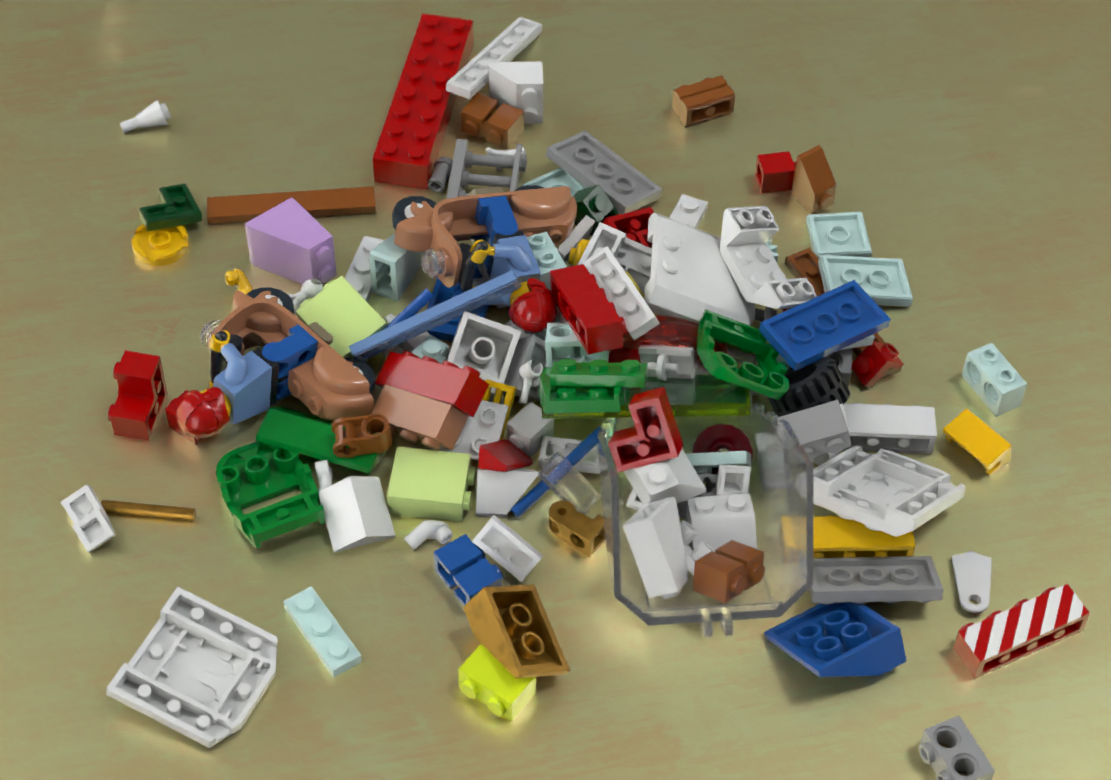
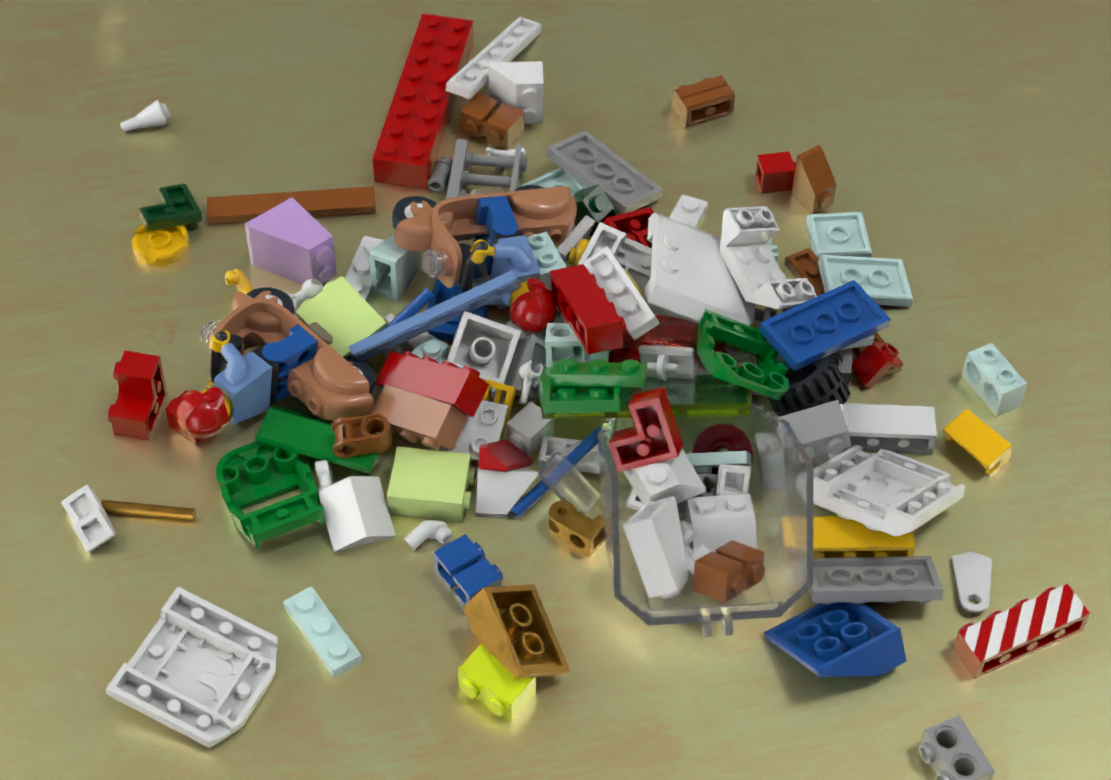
white tile [472,515,543,582] -> none

